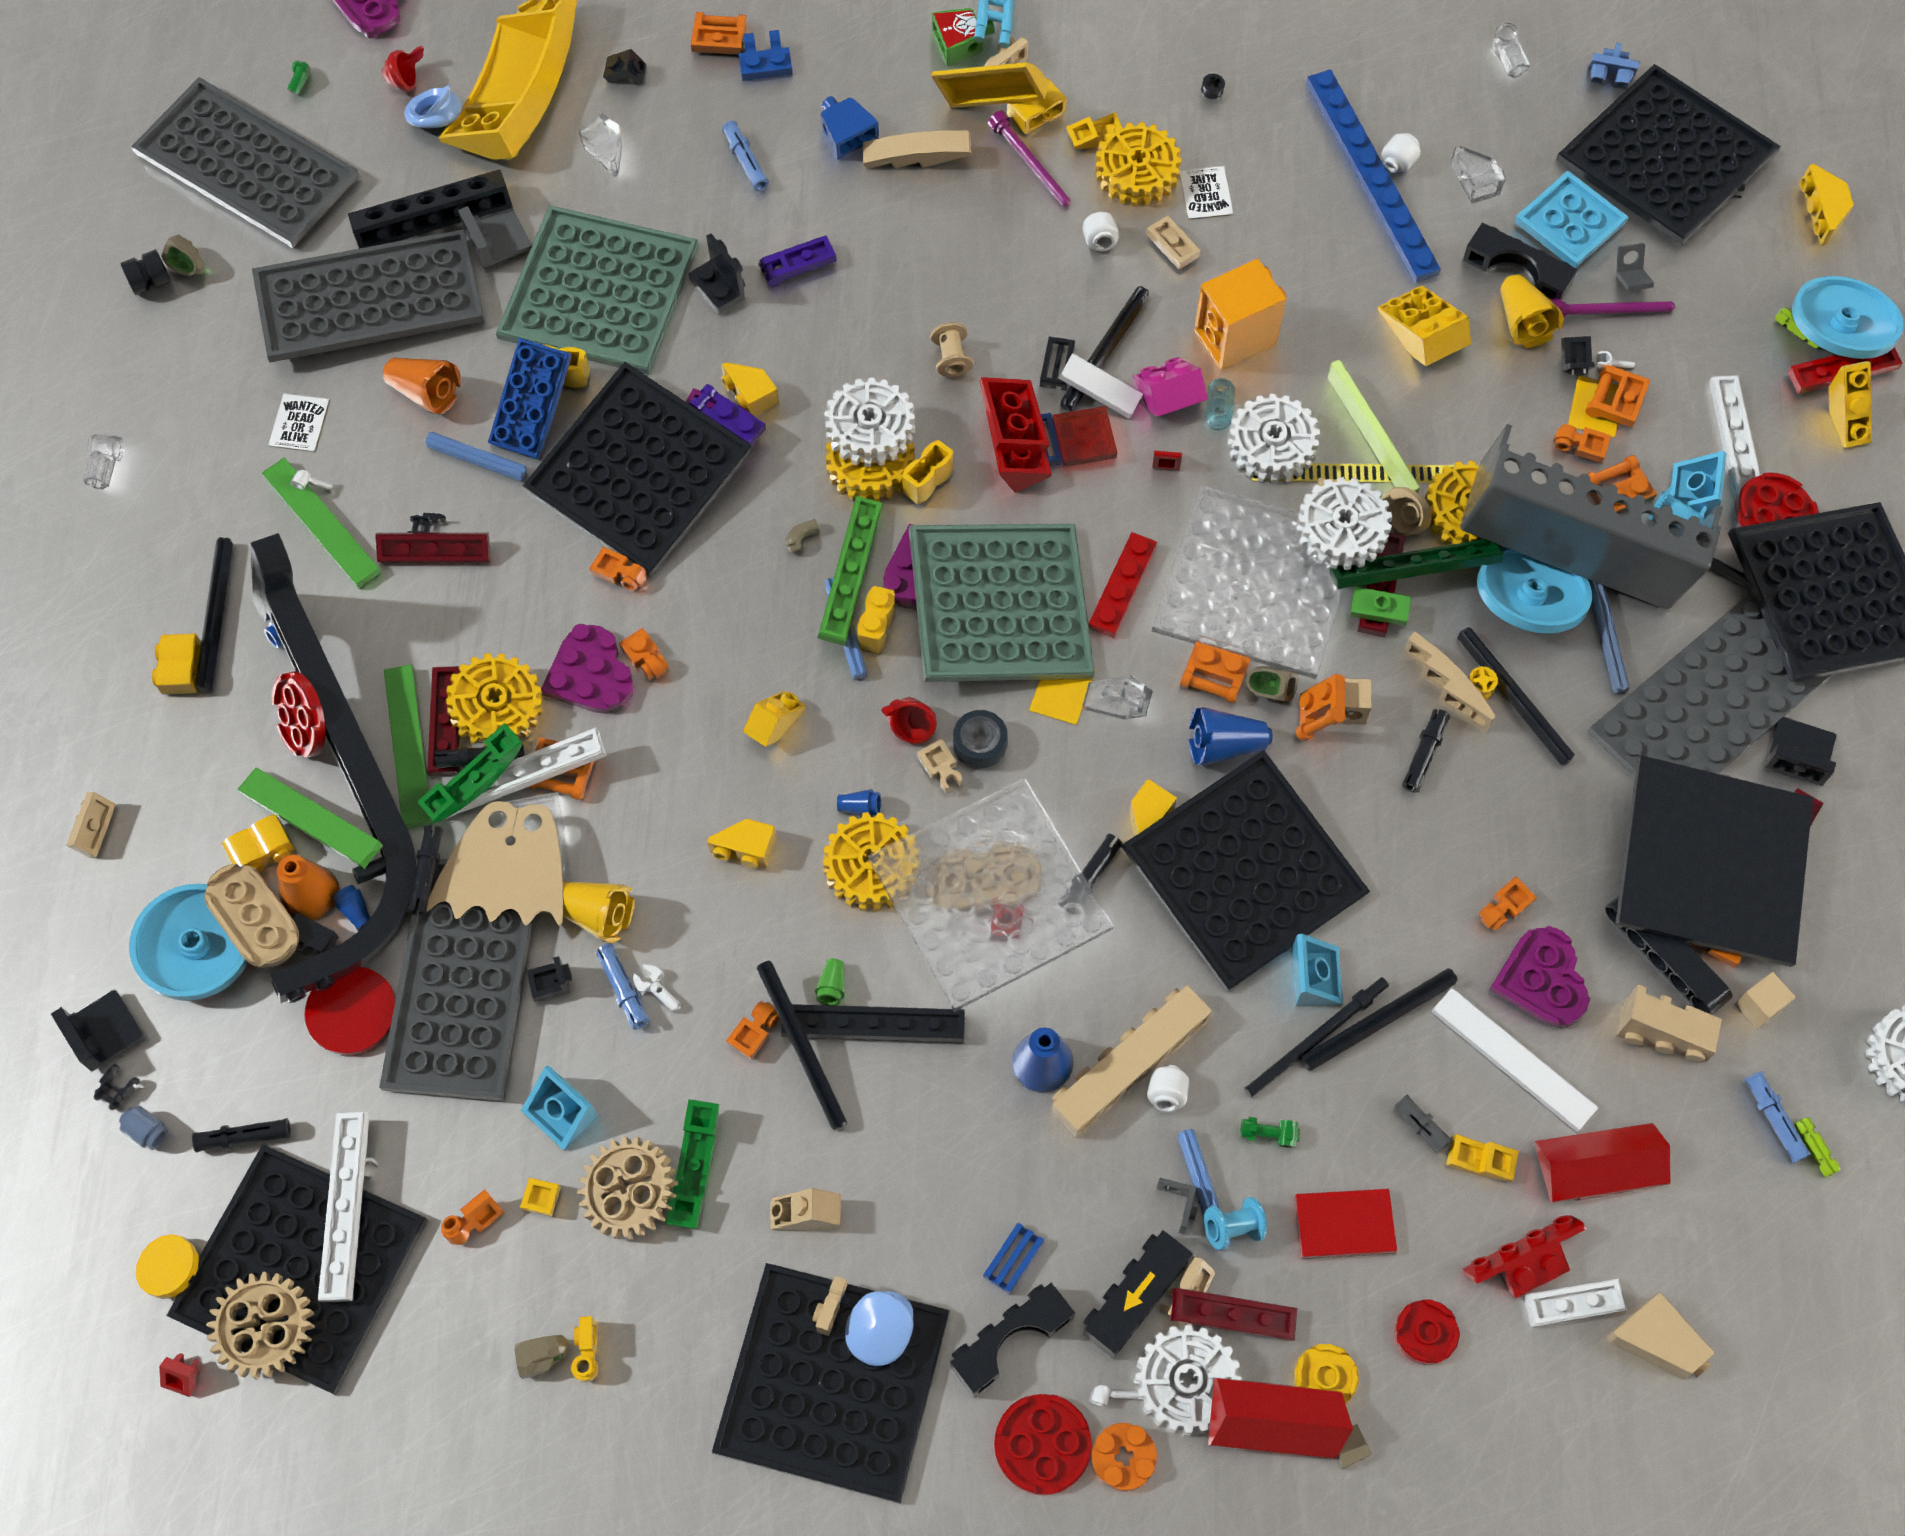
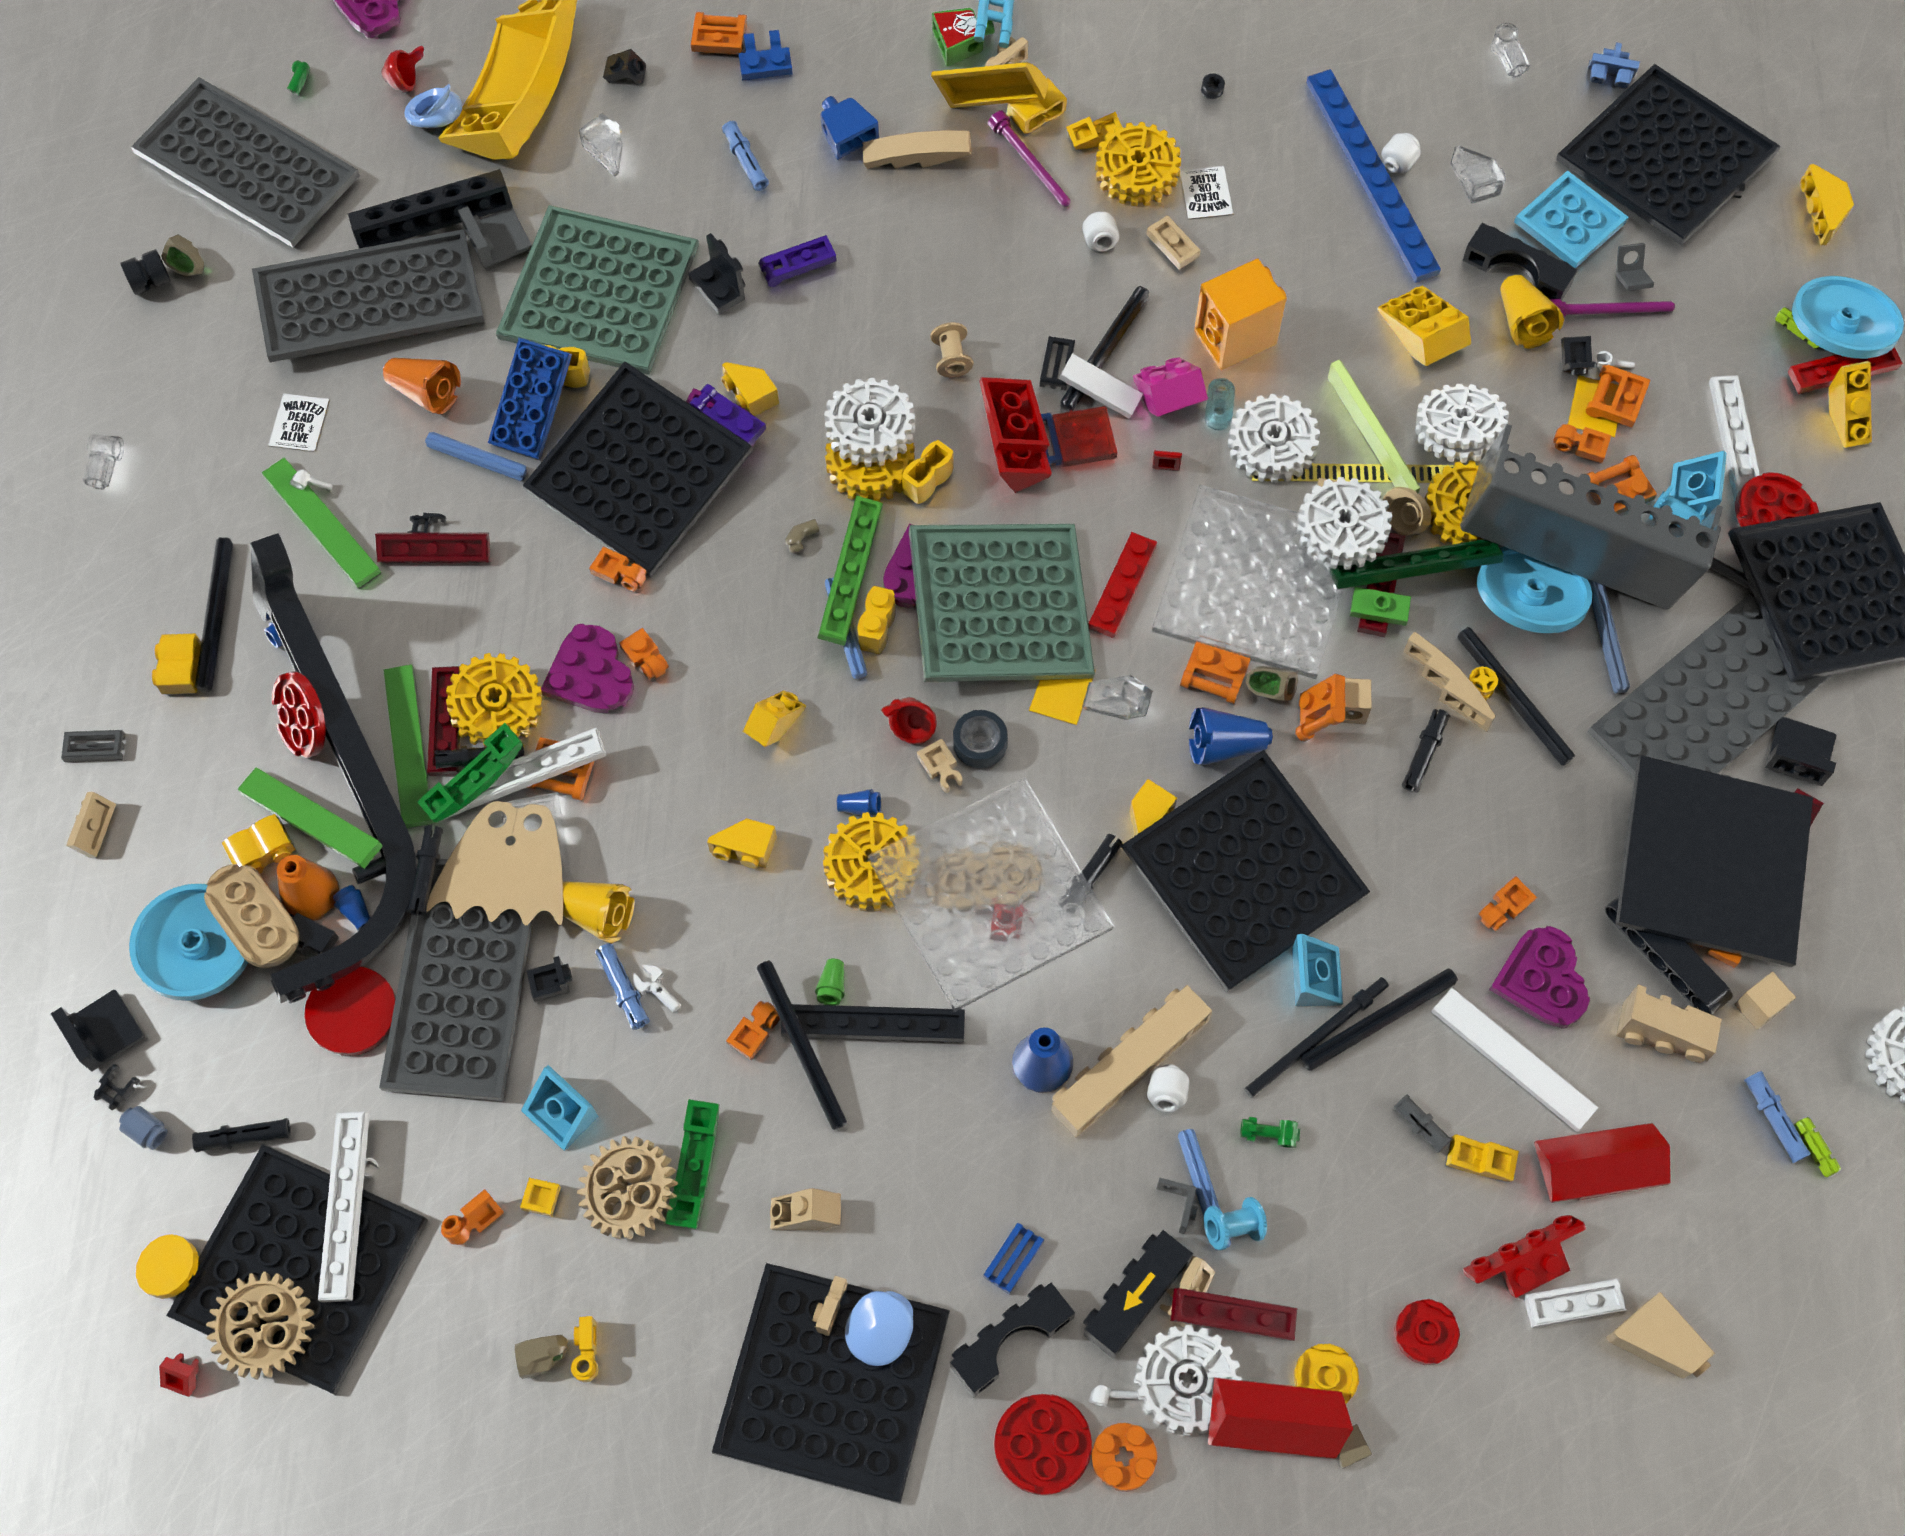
red tile [1294,1189,1397,1259] -> none
none -> dark grey tile [61,730,125,762]
none -> white piece [1415,384,1509,463]

